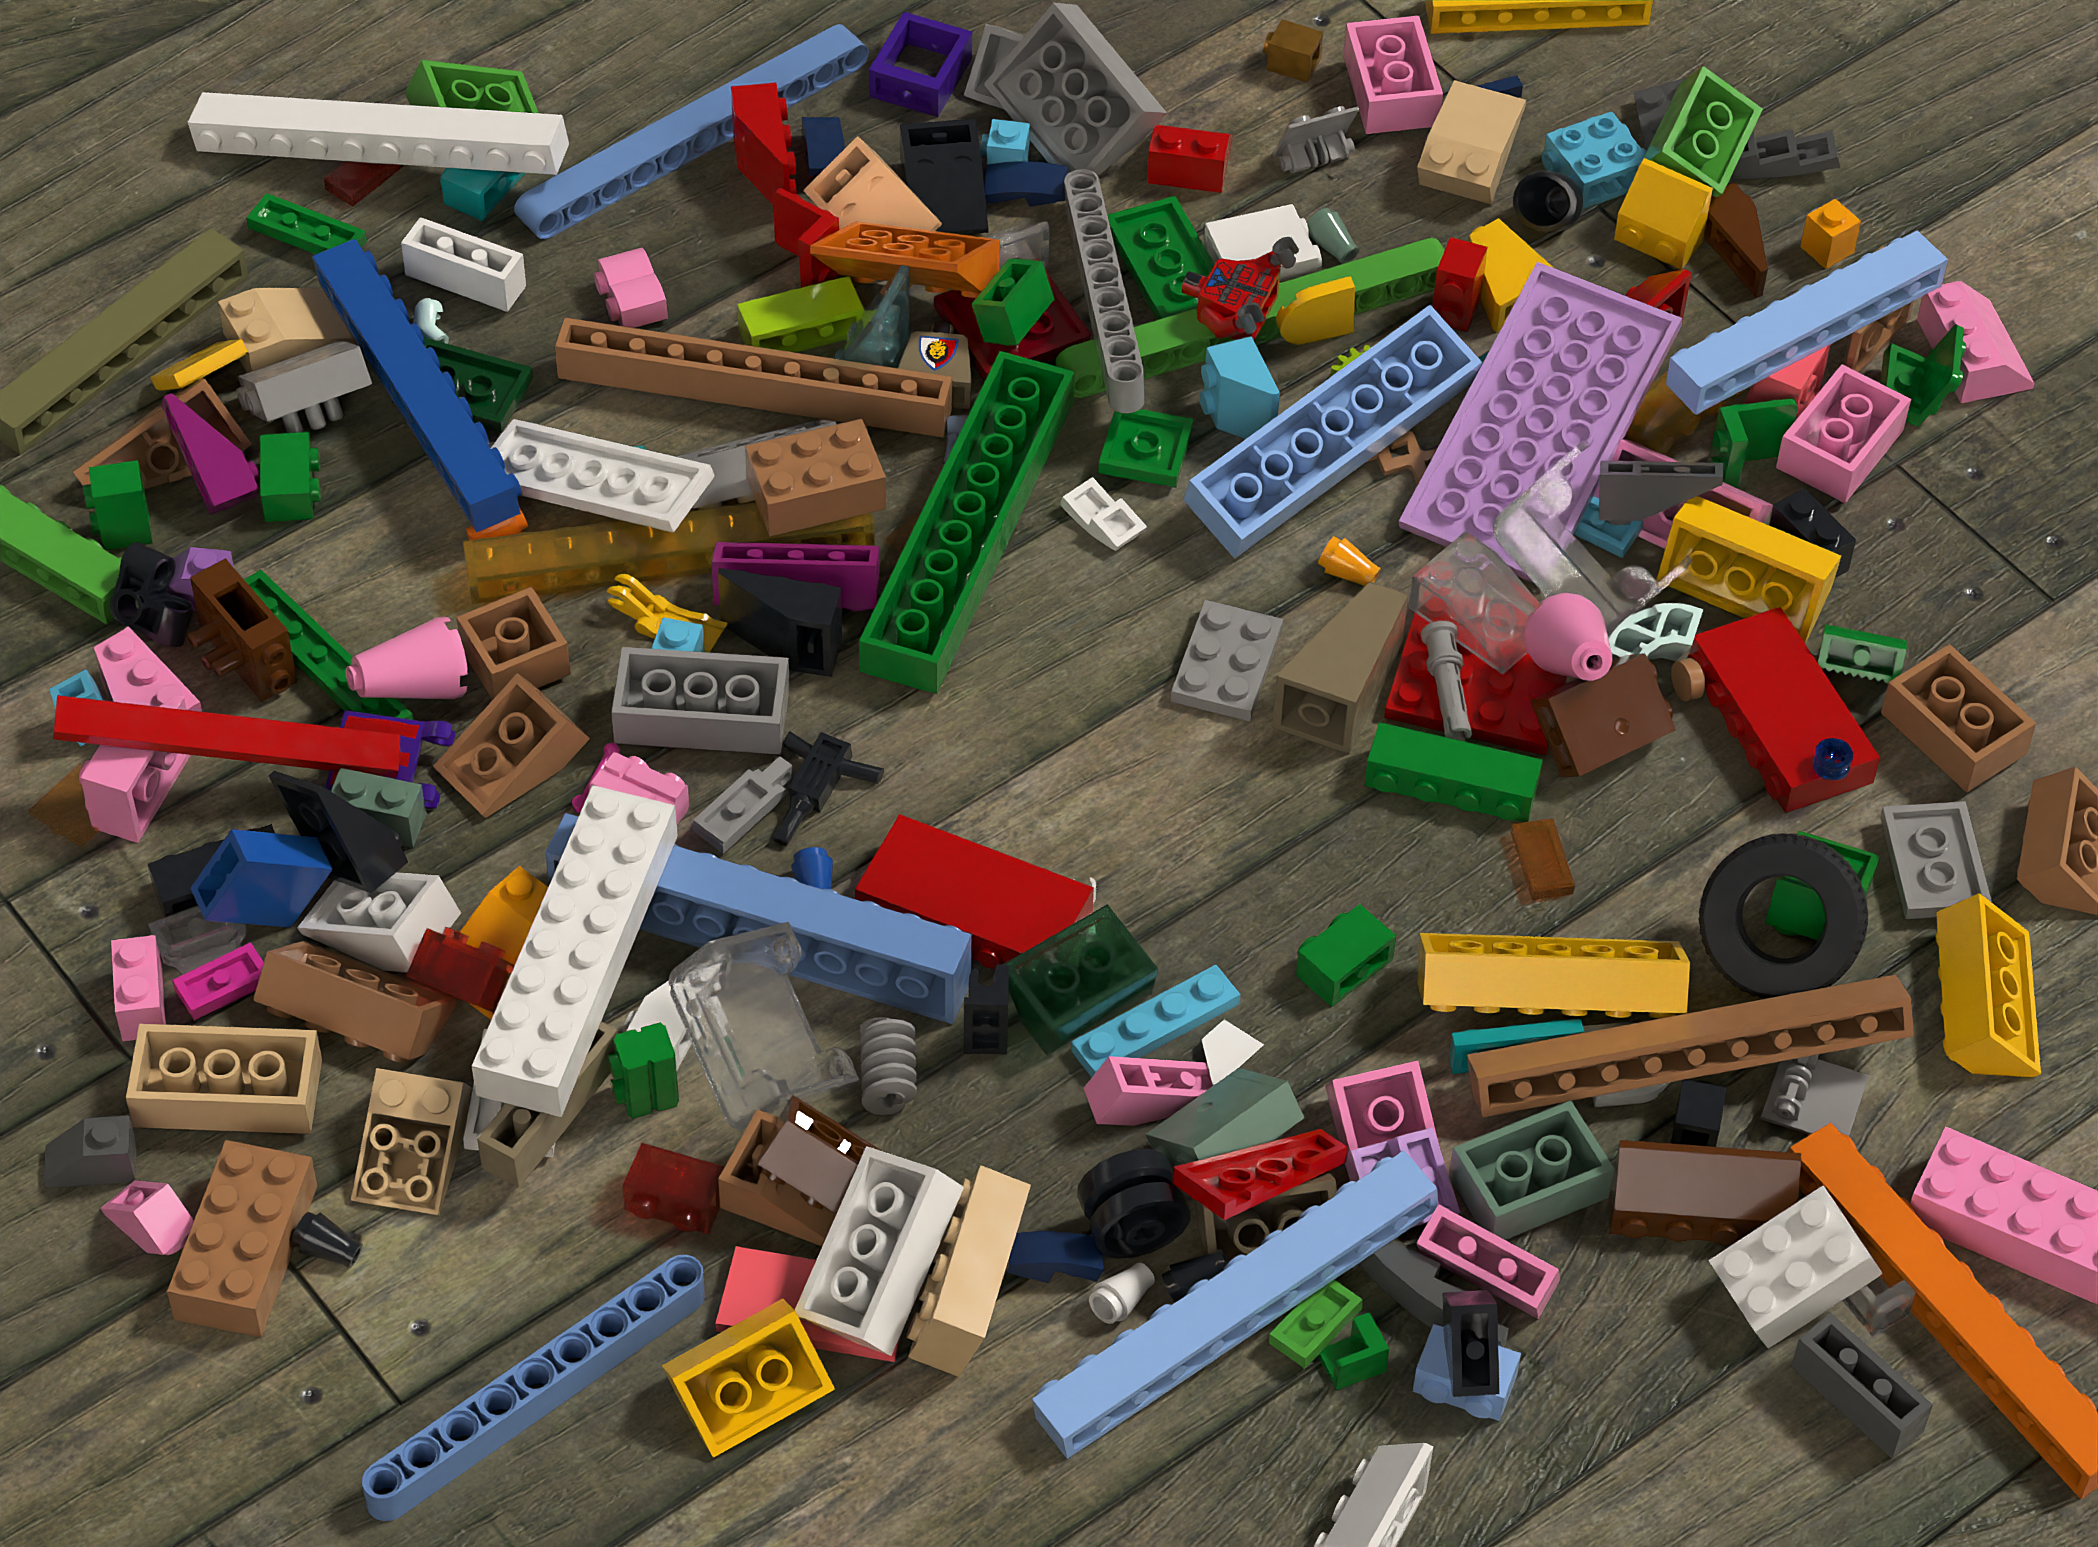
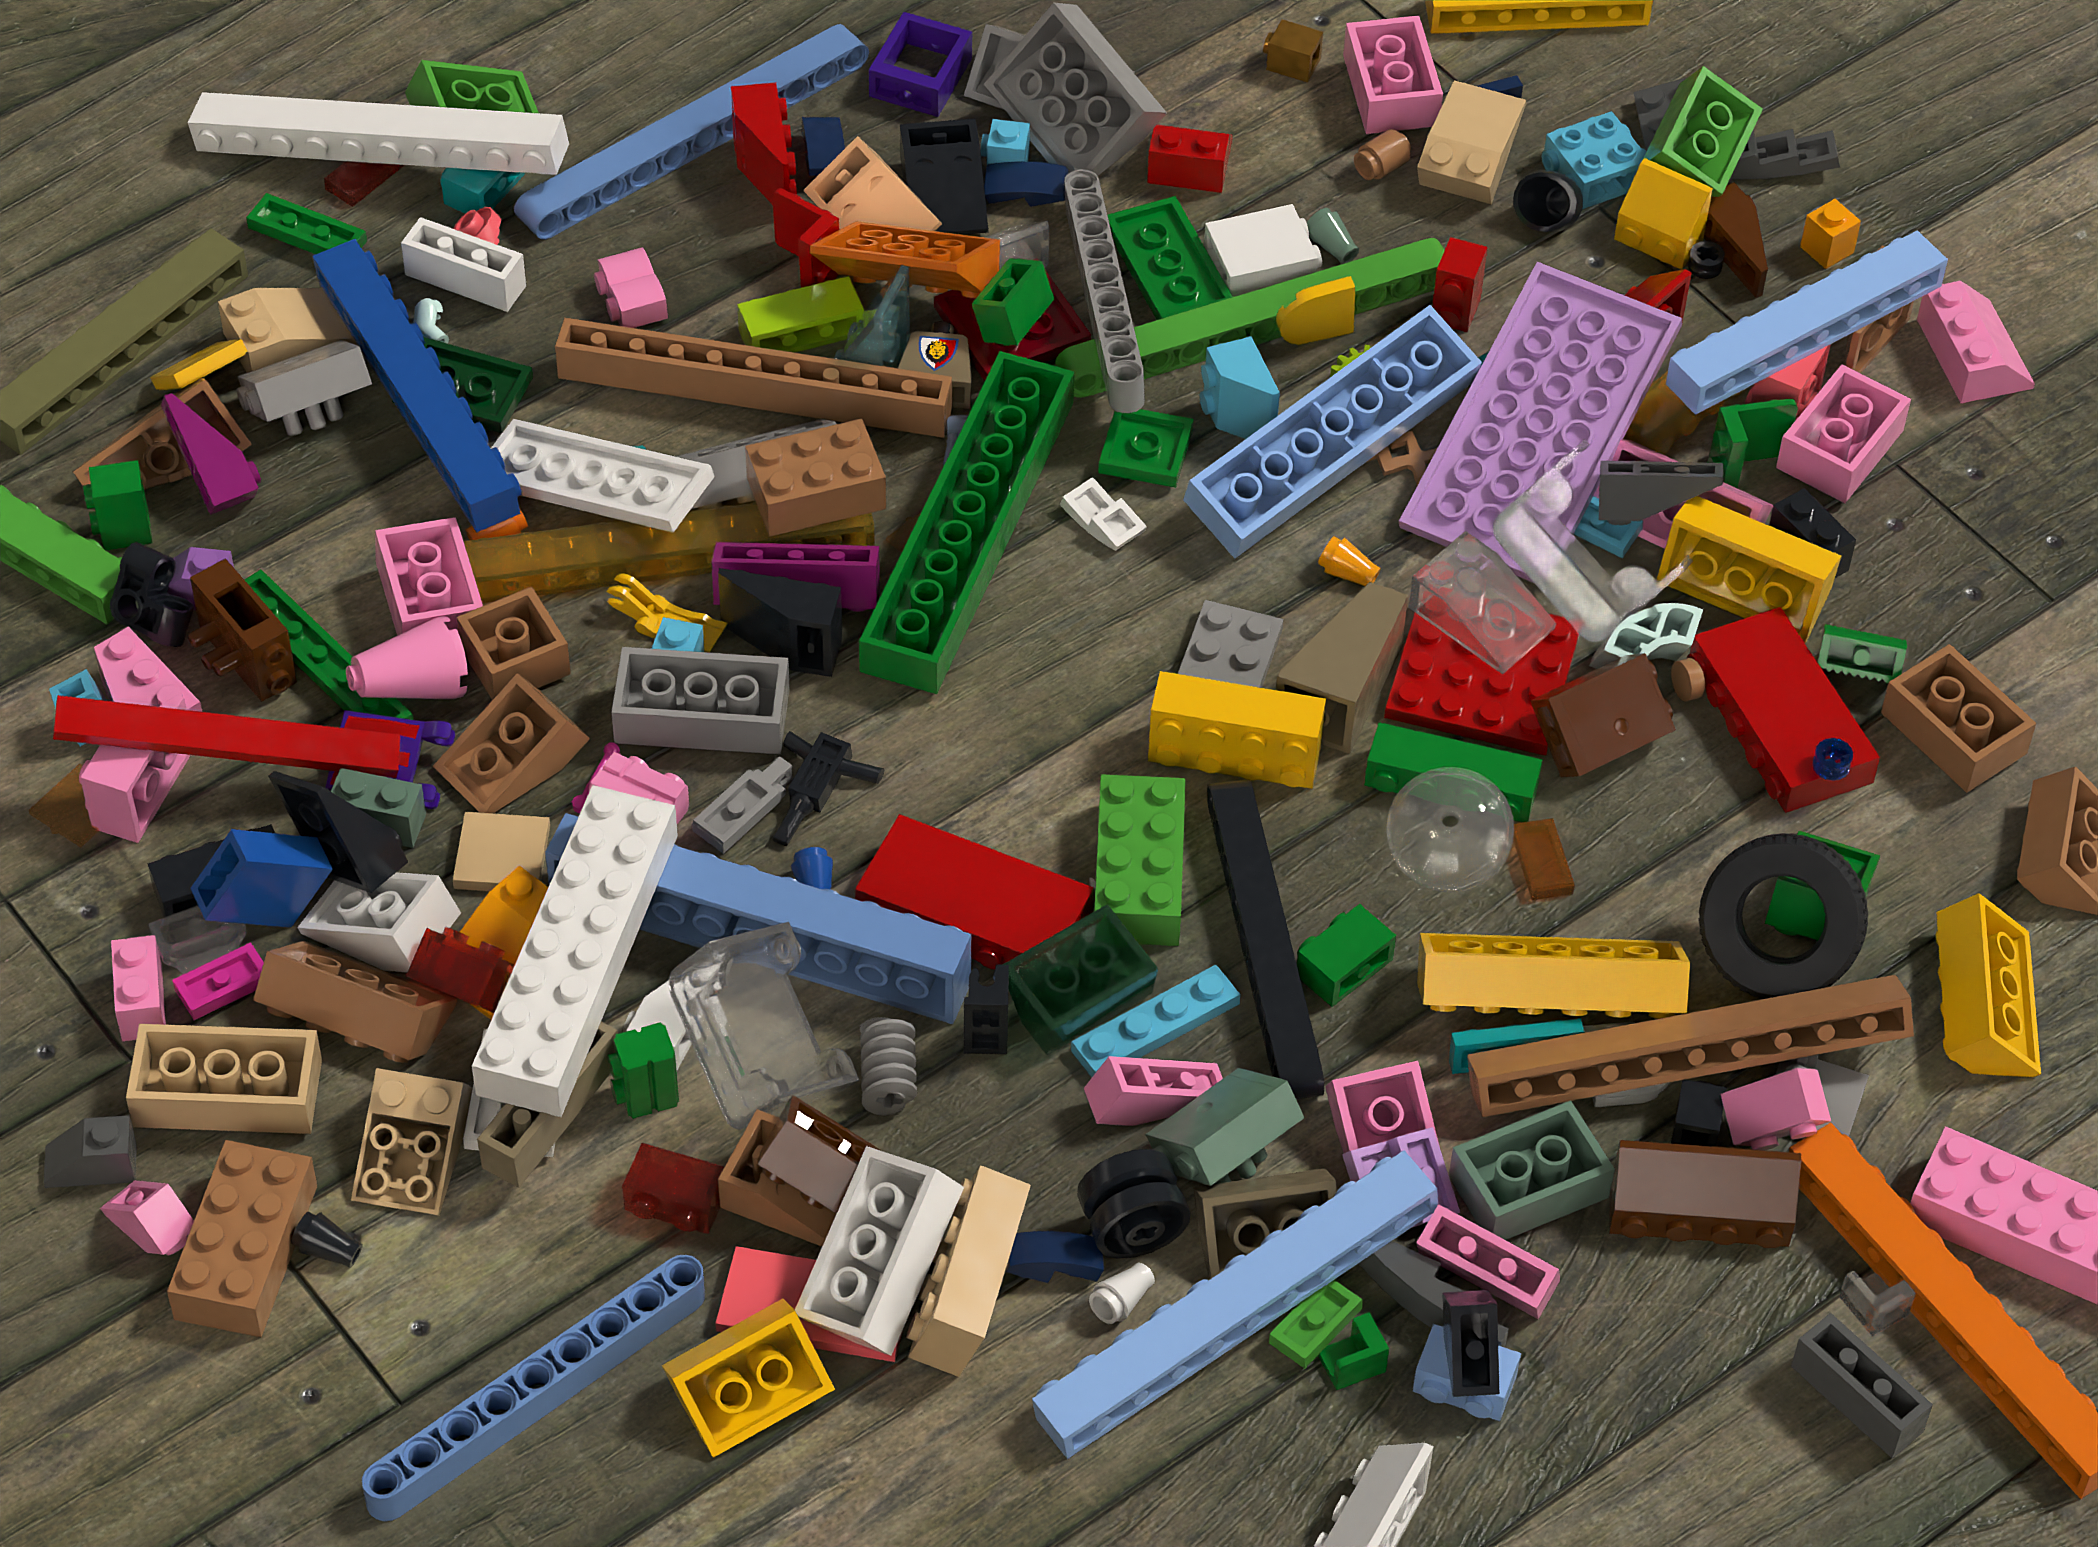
green brick [260,432,321,522] -> none
black cone [1162,1249,1229,1303] -> none
red wing [1172,1129,1347,1220] -> none
torso [1181,237,1299,341] -> none
white sticker [1201,1019,1264,1085] -> none
light grey hinge [1272,106,1359,173] -> none
light grey pin [1421,621,1472,741] -> none
yellow slope [1468,218,1554,333] -> none
bright pink cone [1523,593,1612,681] -> none
white brick [1708,1186,1883,1349] -> none
green bracket [1880,324,1966,427] -> none
light grey plate [1880,801,1992,919] -> none
none -> bright pink slope [375,517,483,636]
none -> tan tile [453,812,550,891]
none -> coral plate [454,207,501,245]
none -> bright green brick [1093,774,1185,946]
none -> yellow brick [1148,671,1326,789]
none -> black beam [1207,779,1324,1099]
none -> medium nougat brick [1354,129,1411,180]
none -> clear dish [1386,767,1514,892]
none -> black bush [1688,241,1725,279]
none -> bright pink brick [1720,1068,1831,1150]

